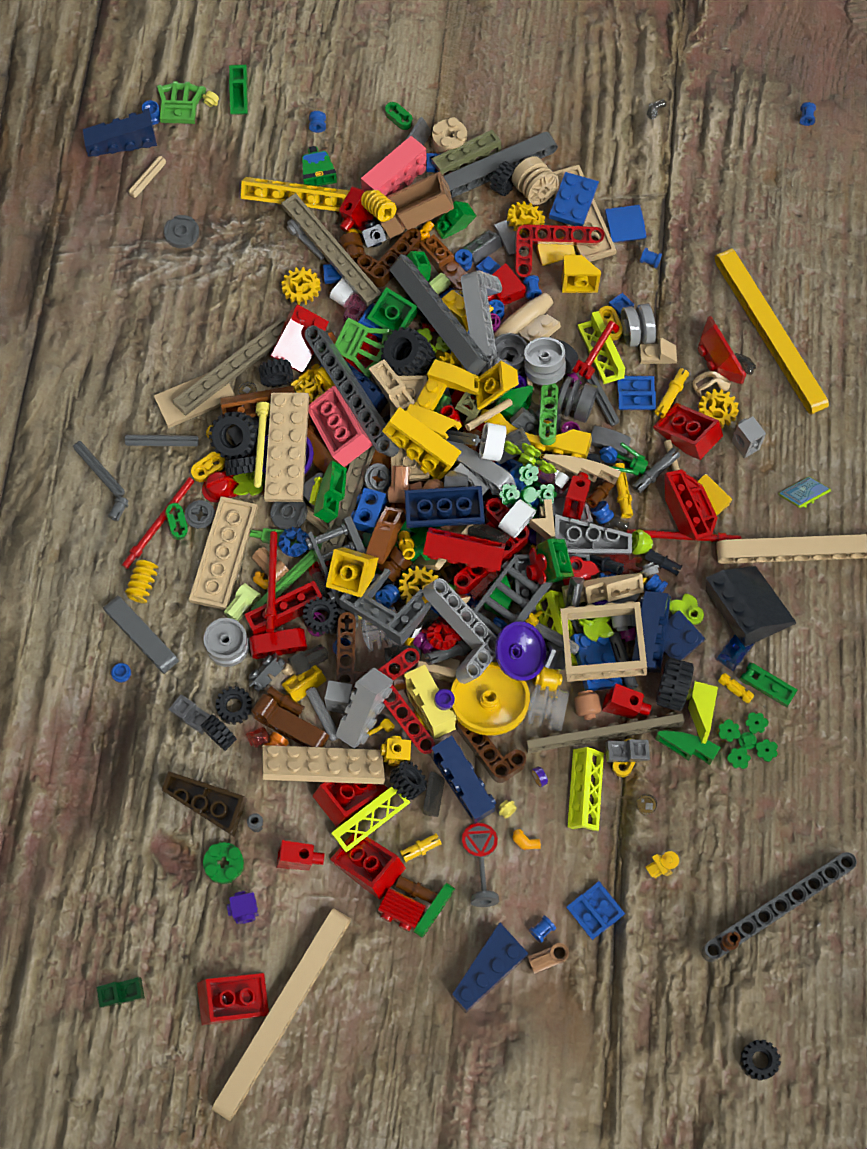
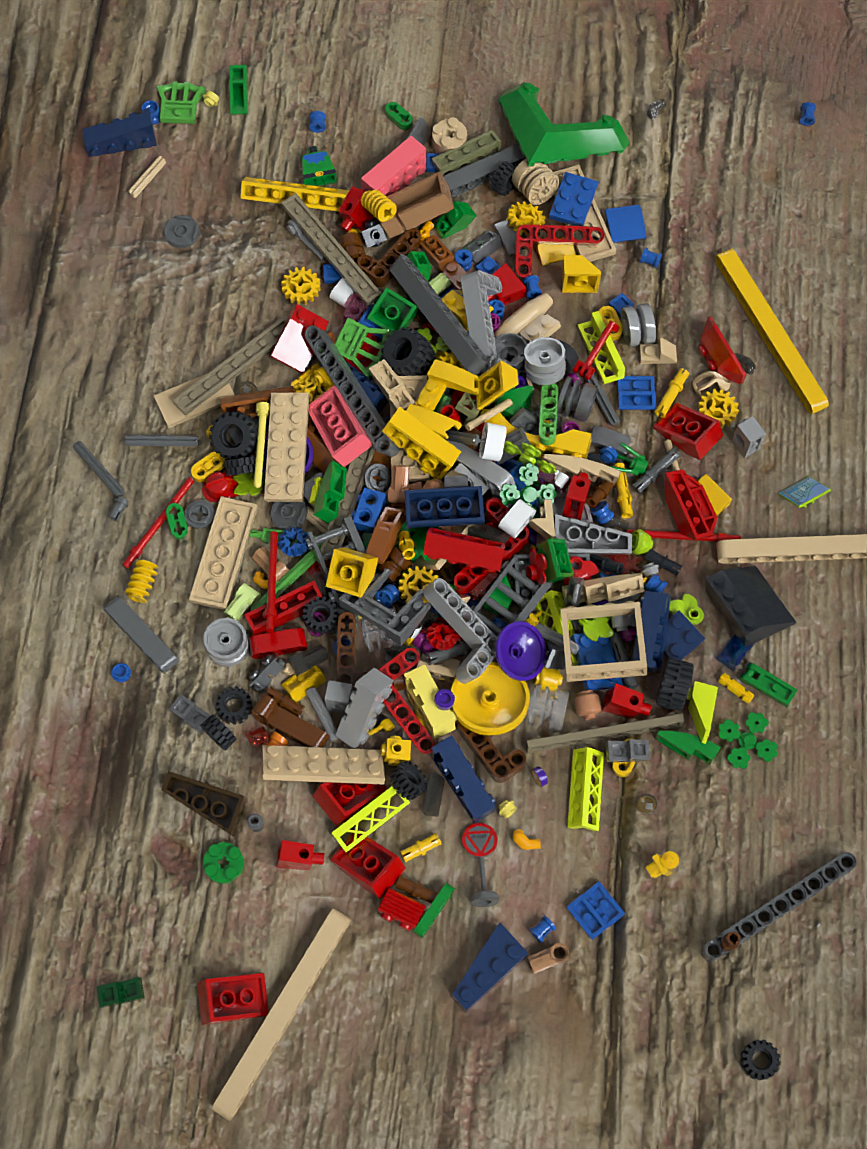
dark purple brick [227,891,259,924] -> none
black tyre [259,358,294,388] -> none
none -> green wedge [498,82,630,167]

